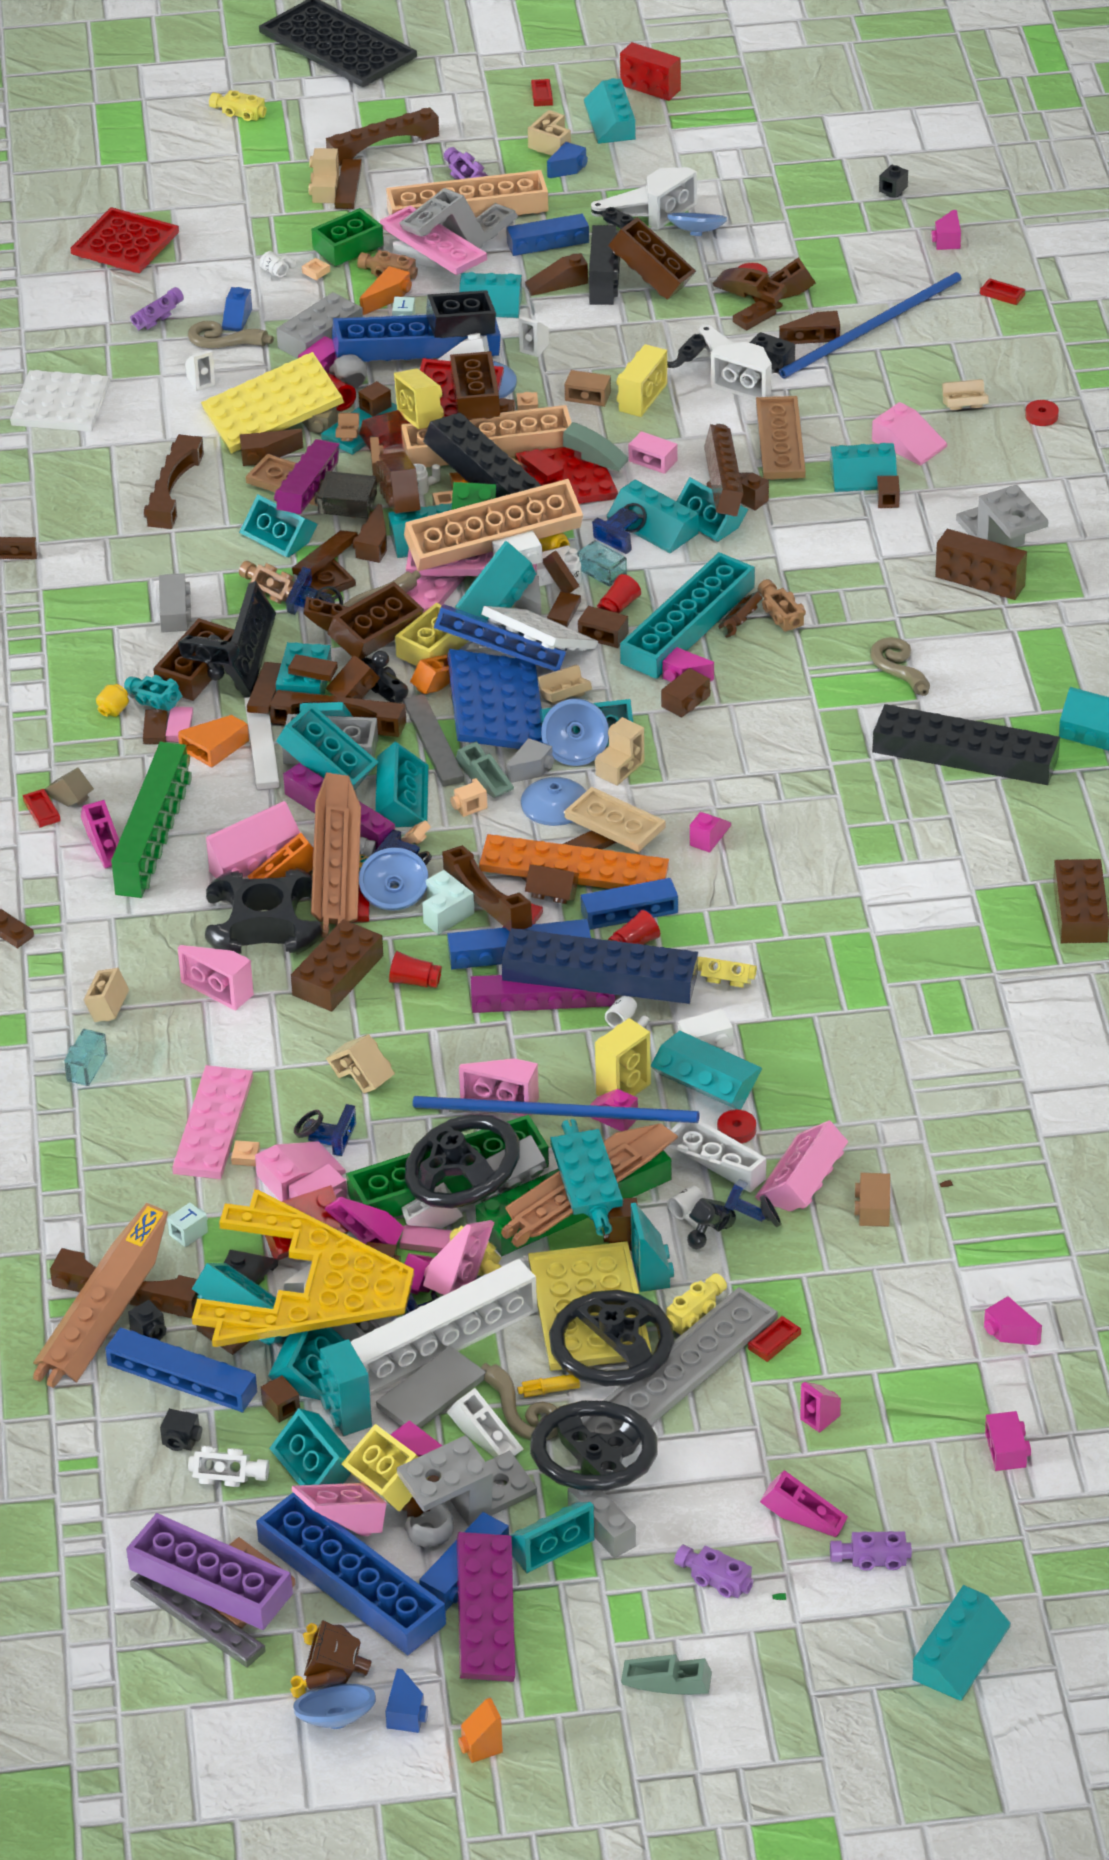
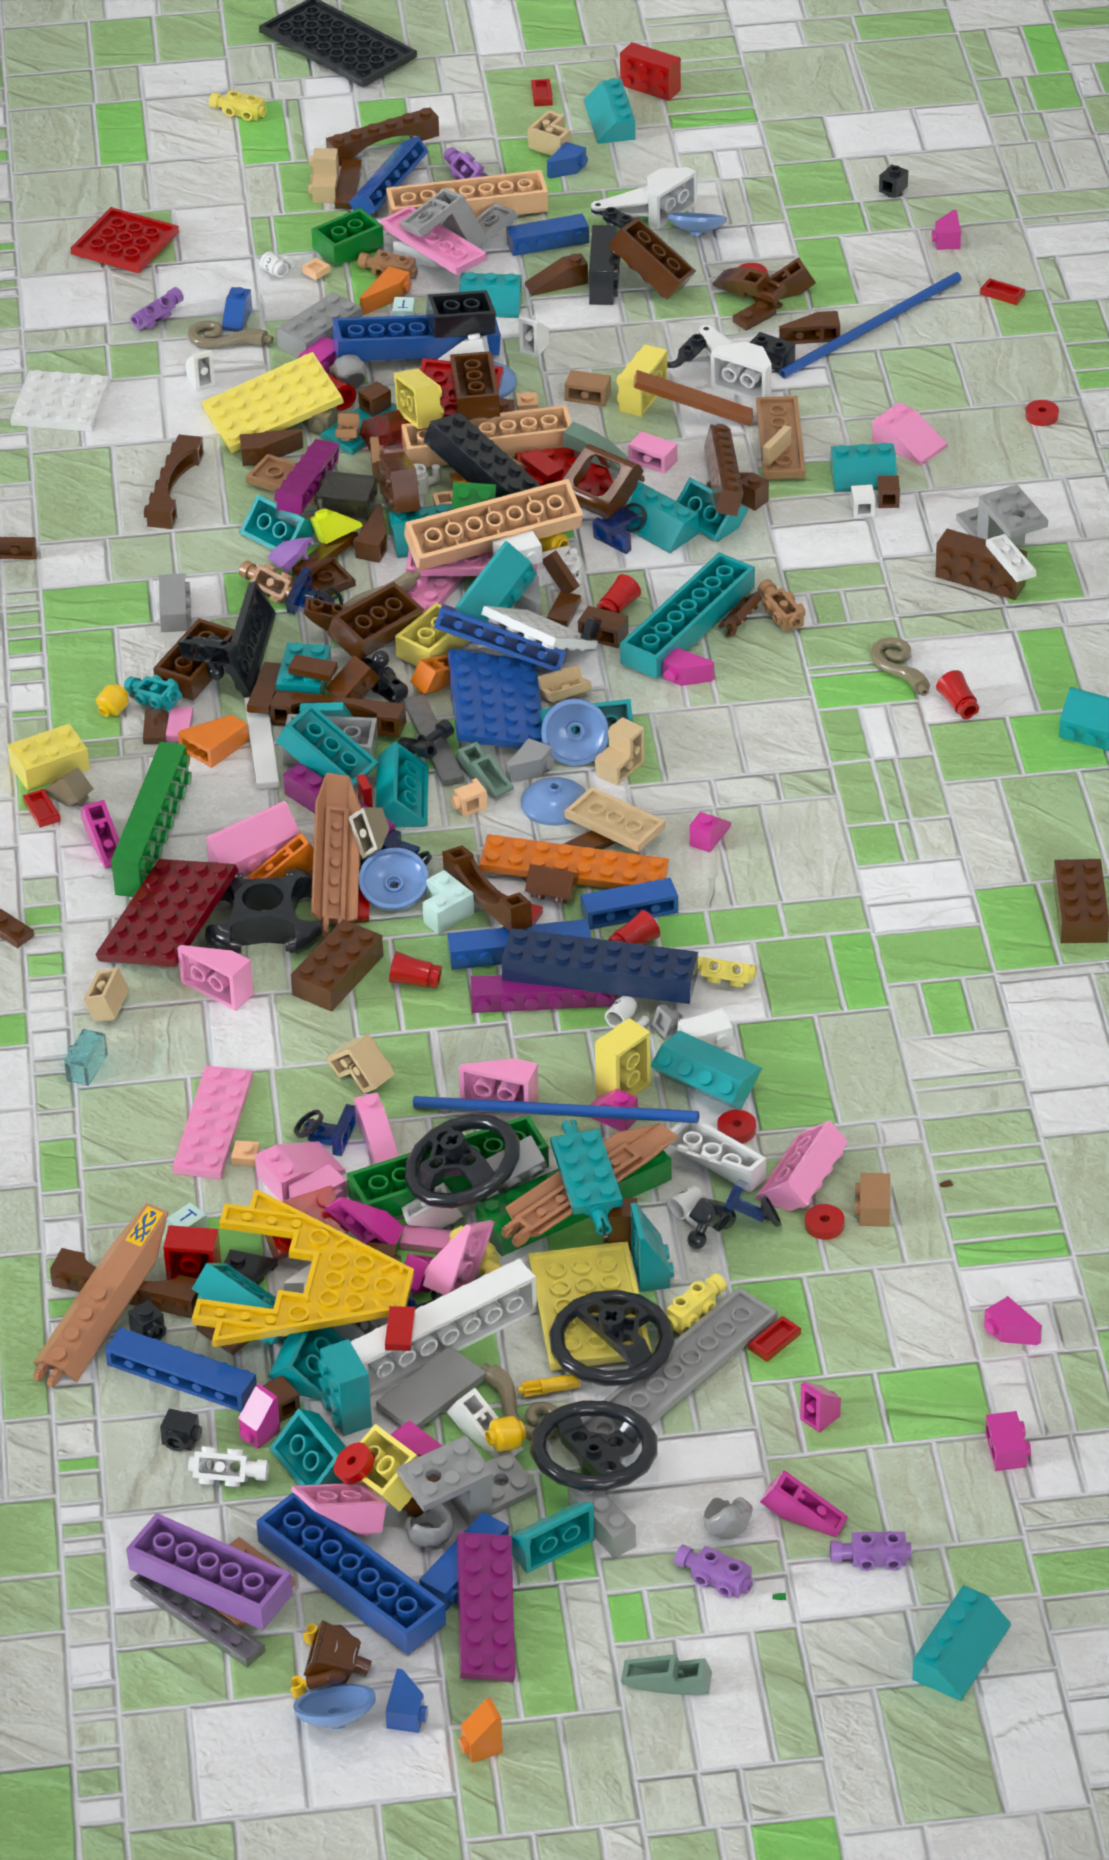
light nougat plate [400,820,431,846] -> none
clear light blue brick [577,540,627,587] -> none
reddish brown brick [661,668,711,718] -> none
black brick [872,704,1060,785] -> none
tan bracket [942,379,989,410] -> none
none -> light yellow brick [8,723,90,791]
none -> dark red plate [95,859,239,967]
none -> red brick [163,1225,222,1280]
none -> dark pink slope [238,1384,280,1449]
none -> medium lavender slope [267,537,313,573]
none -> neon yellow slope [309,509,363,544]
none -> red piece [334,1442,375,1484]
none -> dark tan slope [348,807,390,859]
none -> blue brick [349,136,429,215]
none -> bright pink slope [354,1092,399,1164]
none -> red tile [357,774,373,807]
none -> red tile [385,1306,415,1351]
none -> black bar [397,719,454,759]
none -> yellow head [485,1416,526,1453]
none -> reddish brown piece [563,444,645,527]
none -> black tile [580,617,602,641]
none -> dark orange tile [634,370,753,426]
none -> light grey tile [651,1004,683,1039]
none -> light grey hair [703,1497,753,1539]
none -> tan tile [763,425,791,466]
none -> red piece [805,1204,845,1240]
none -> white brick [851,485,875,518]
none -> red plant [936,670,980,719]
none -> white tile [986,534,1036,582]

